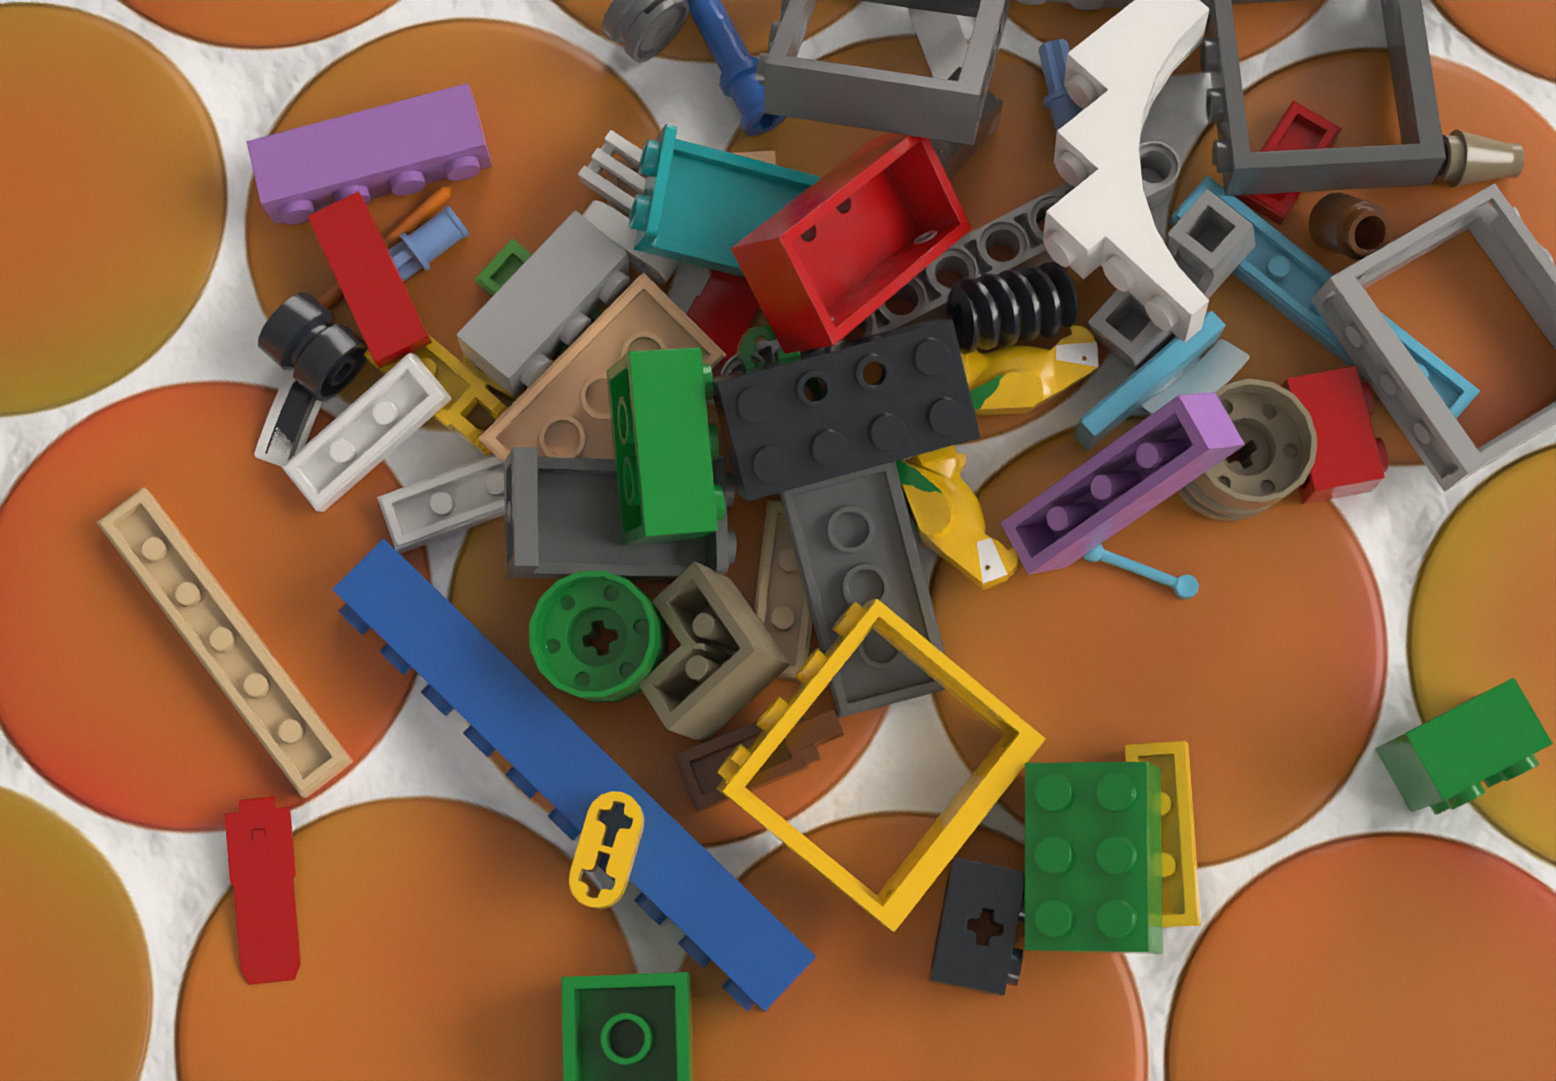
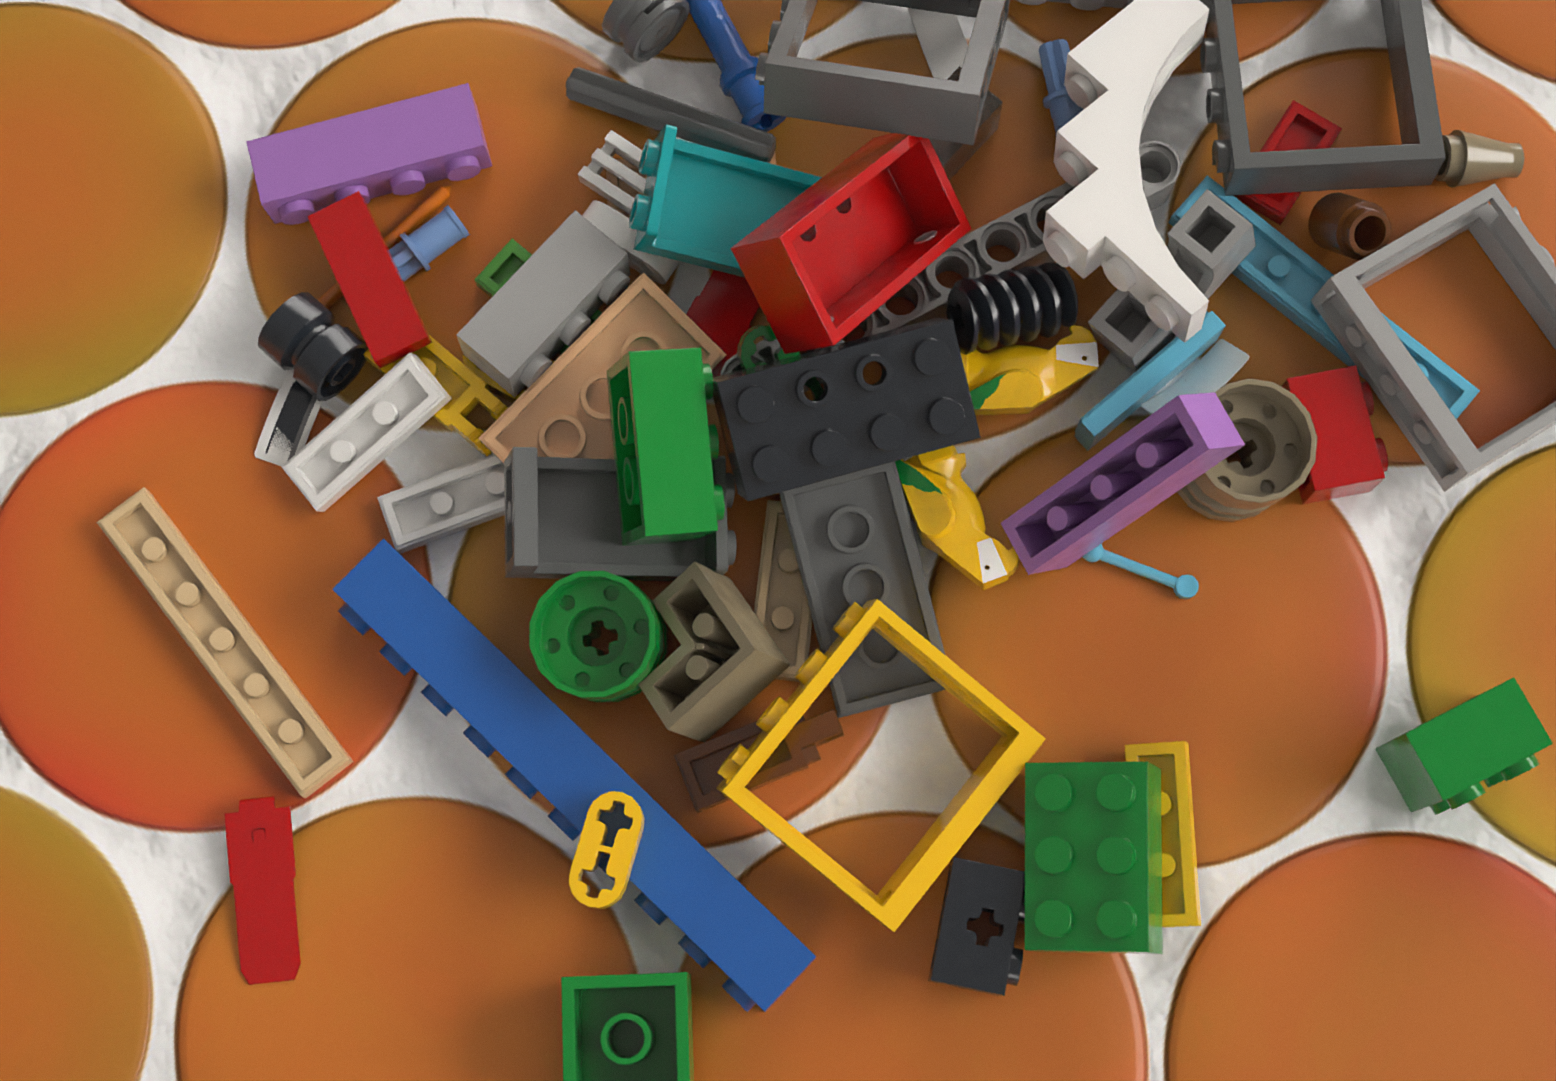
none -> dark grey axle [565,67,776,163]

